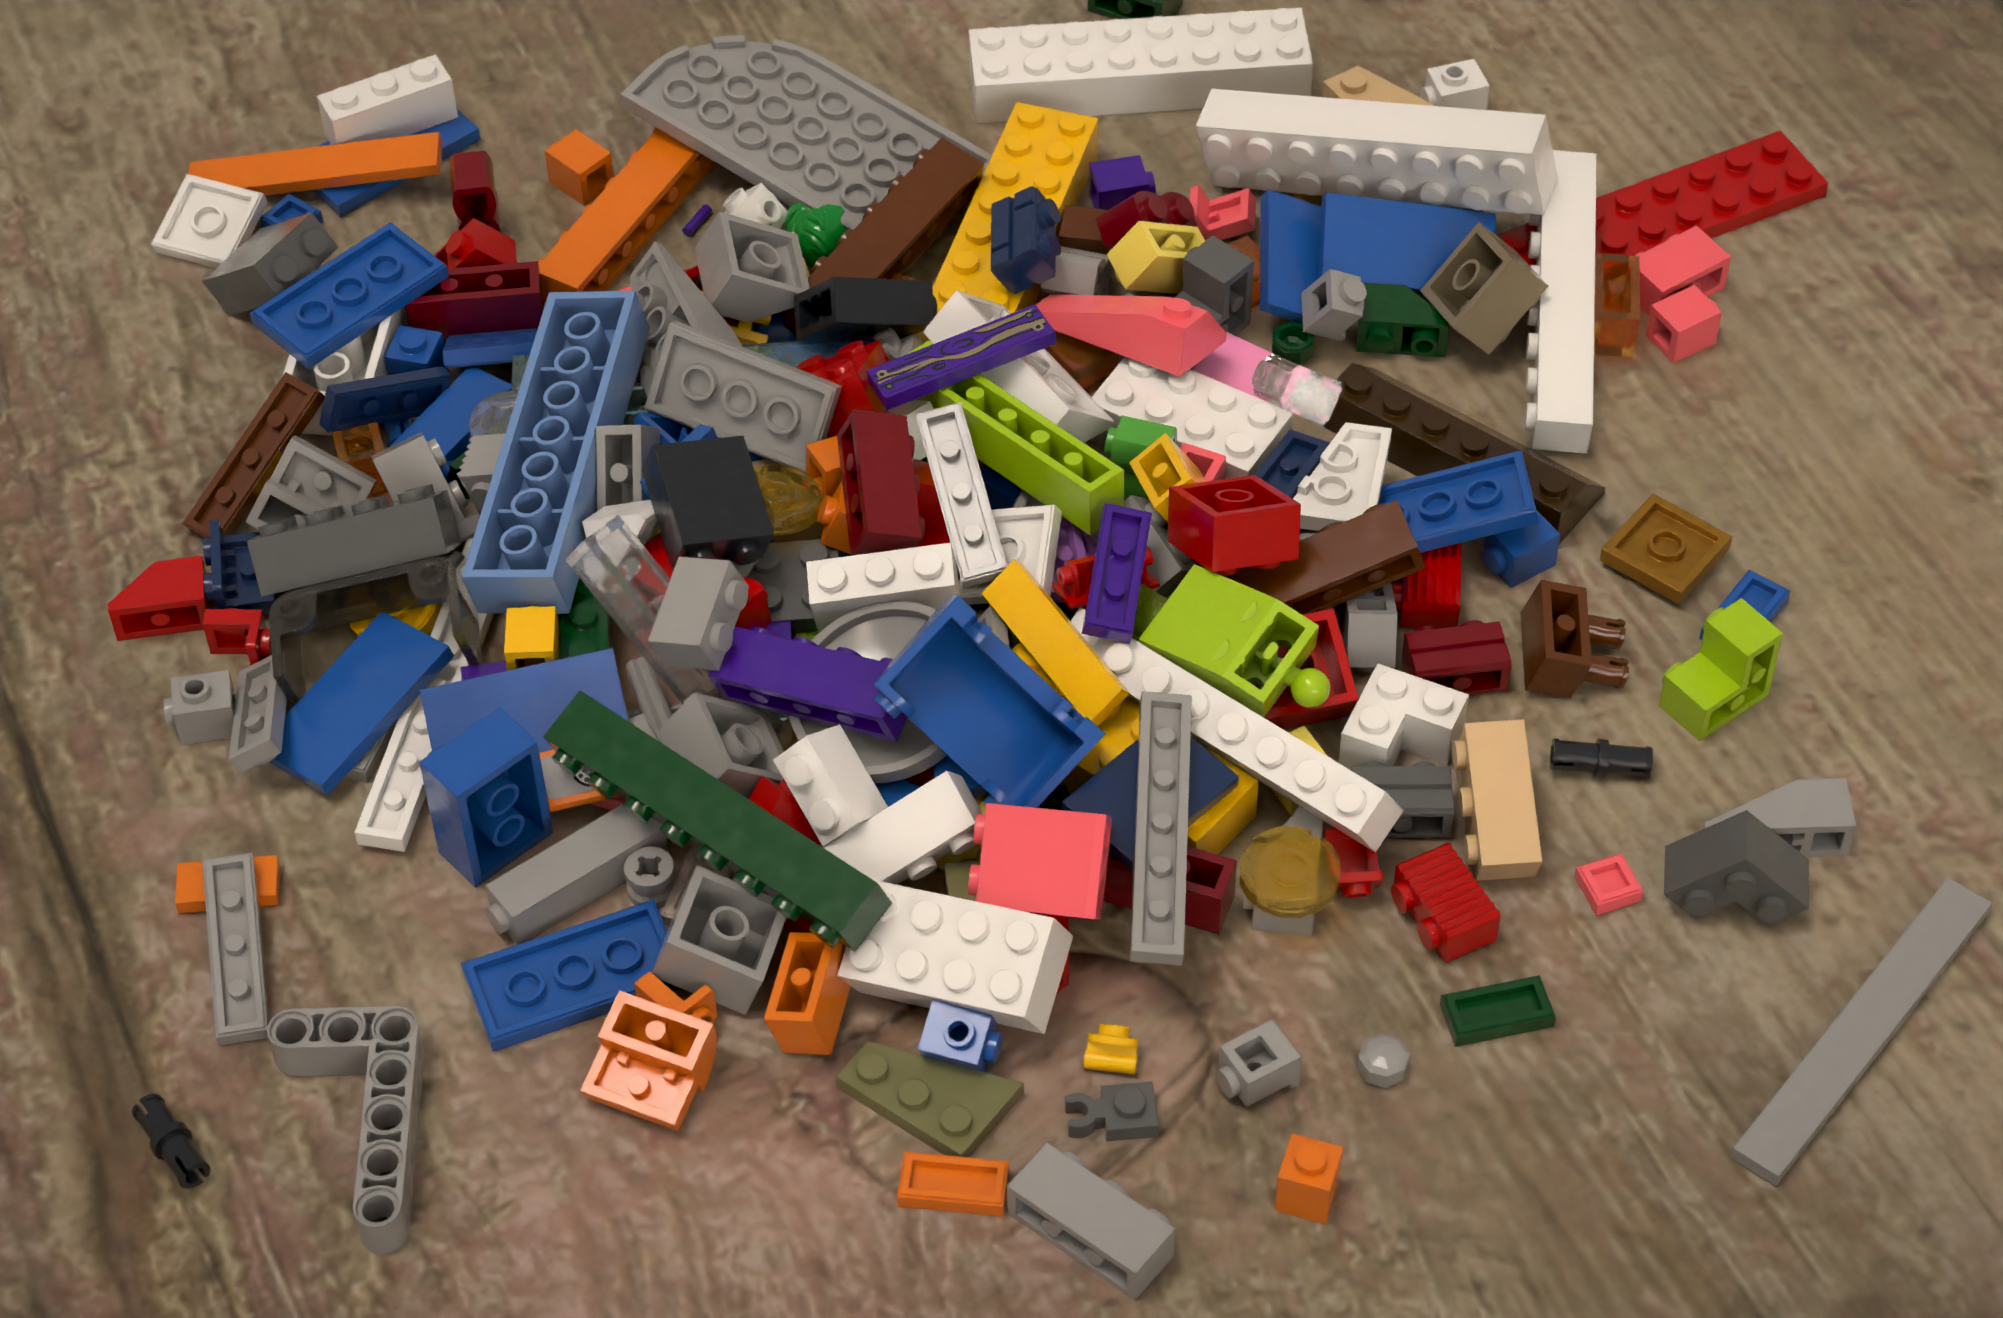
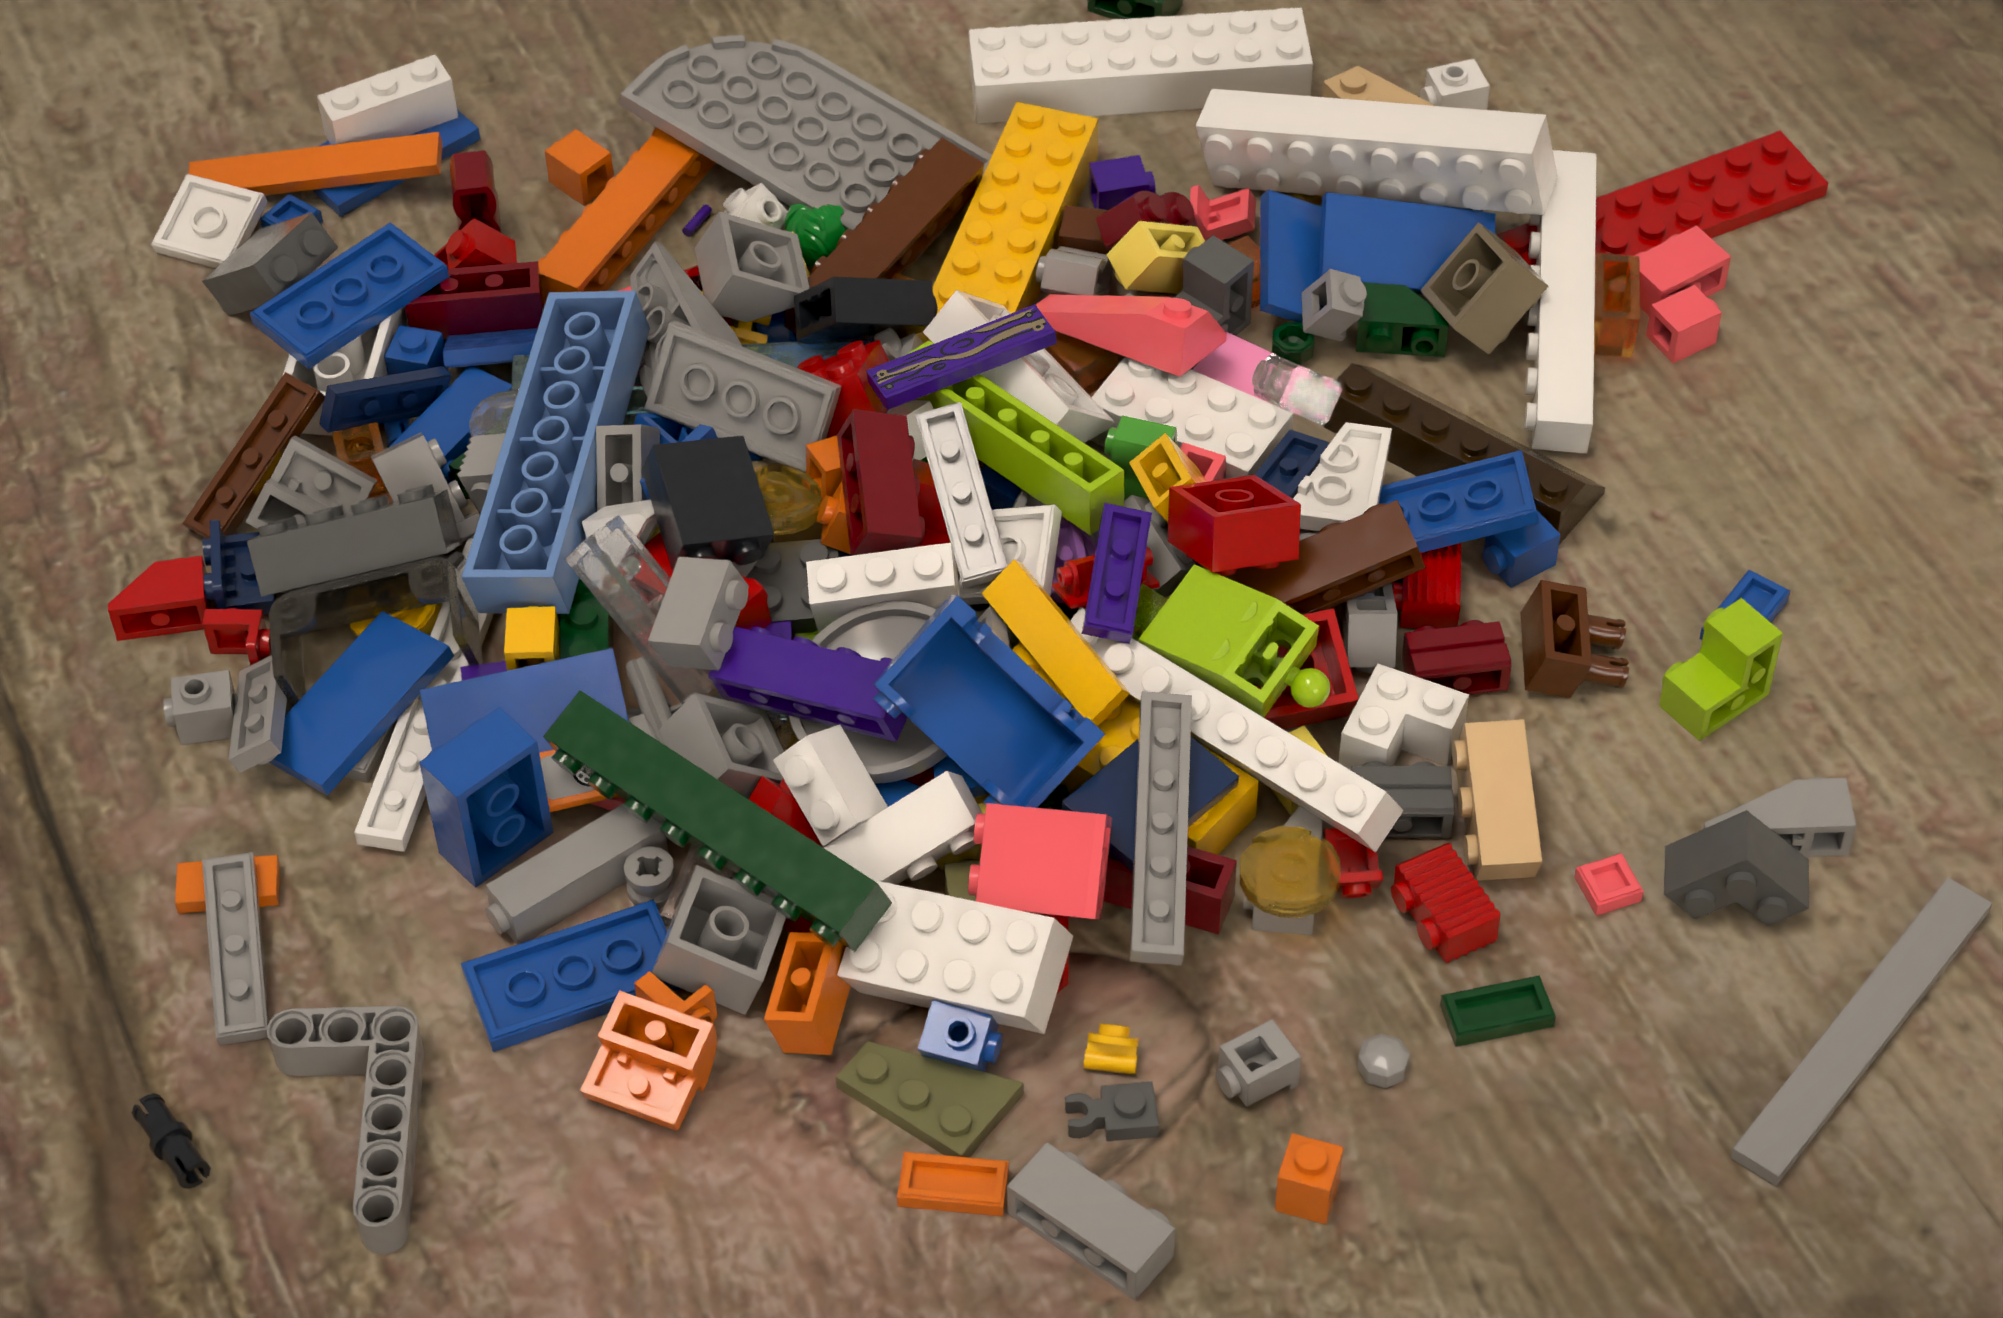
dark blue brick [991,186,1061,294] -> none
black pin [1550,738,1653,778] -> none
pearl gold plate [1600,493,1733,605] -> none

